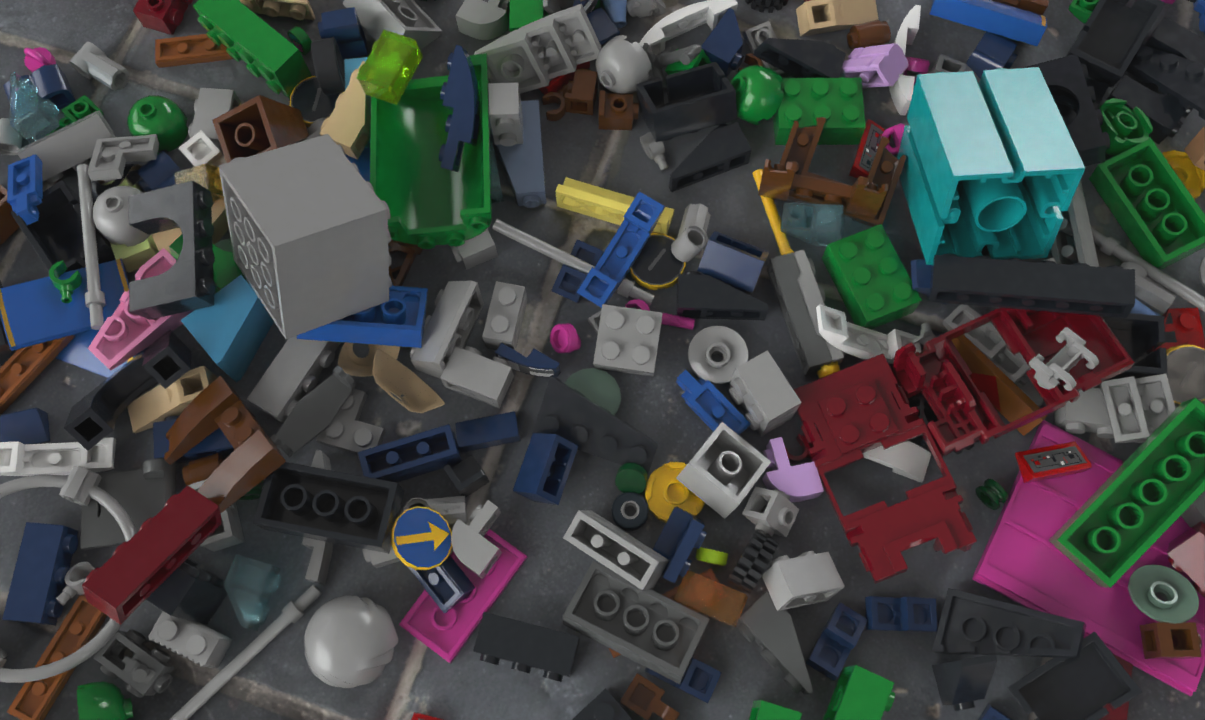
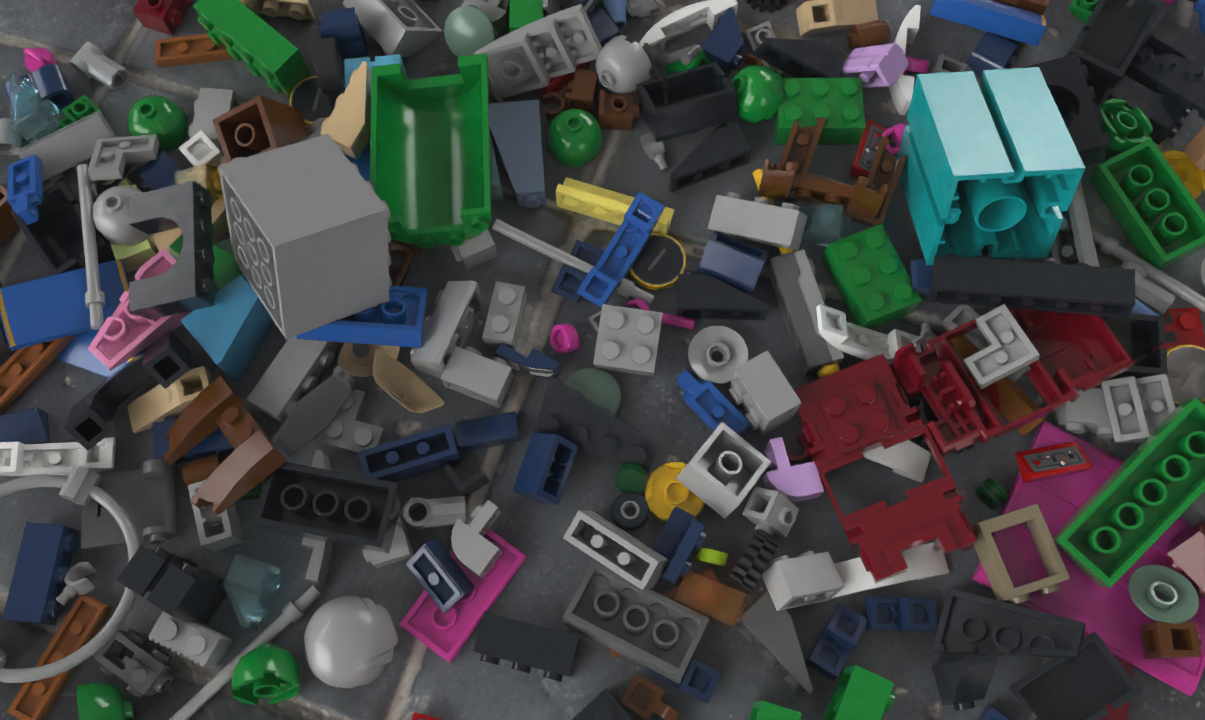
green piece [49,261,82,303] -> none
dark red brick [82,485,222,625] -> none
green tile [287,26,312,55] -> none
clear neon green brick [357,30,423,105] -> none
blue piece [391,506,452,570] -> none
dark blue slope [439,45,480,172] -> none
light grey brick [488,82,523,146] -> none
light grey piece [671,203,711,262] -> none
light grey piece [1029,327,1099,391] -> none
none -> green cylinder [232,643,301,705]
none -> sand green dish [444,4,498,57]
none -> green cylinder [547,108,603,167]
none -> light grey brick [708,192,808,251]
none -> white slope [831,542,950,599]
none -> light grey plate [964,304,1040,389]
none -> dark tan window [971,504,1070,605]

